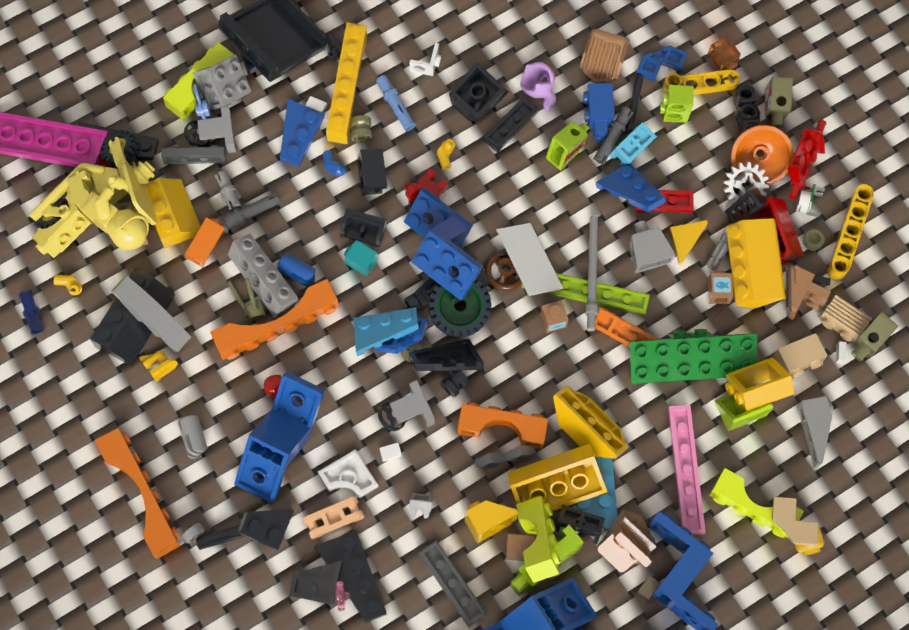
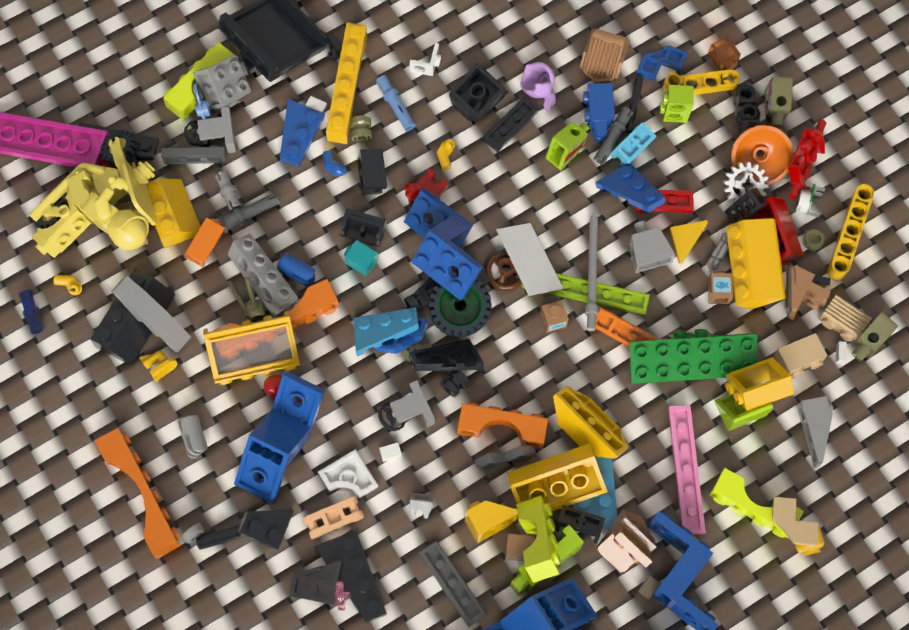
none -> window [203,311,300,385]

